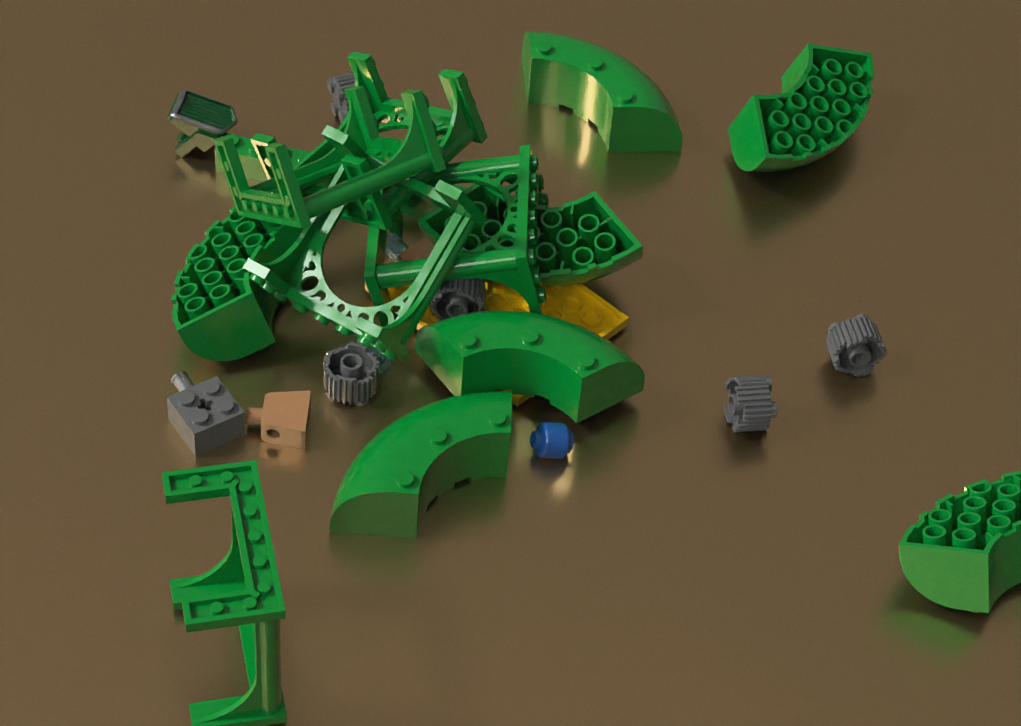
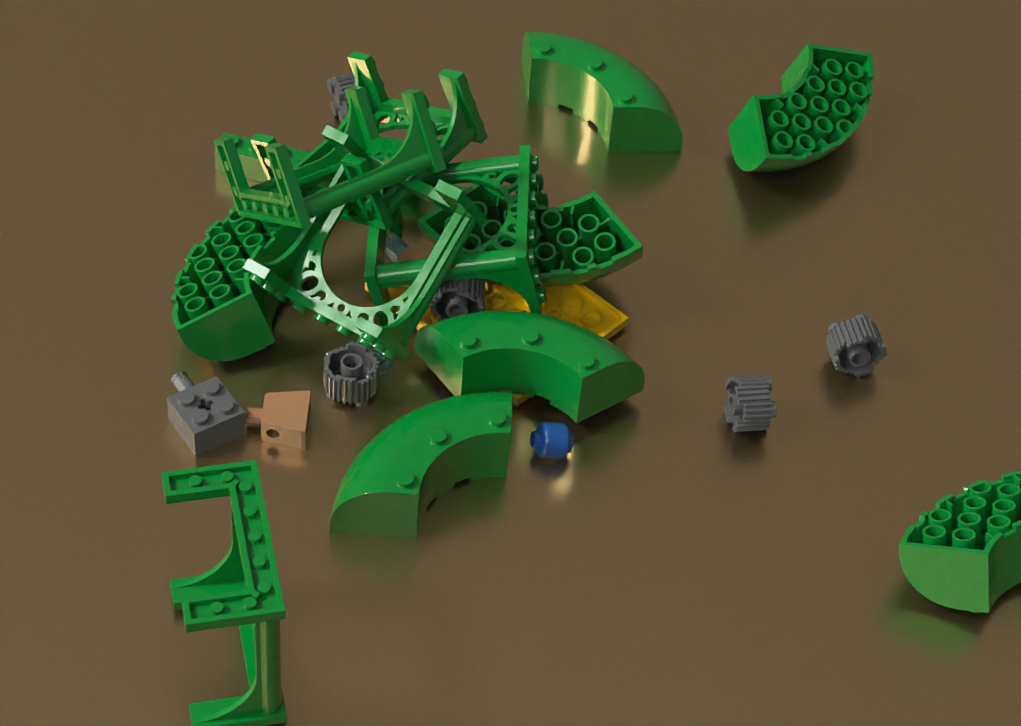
dark green piece [168,90,238,158] -> none

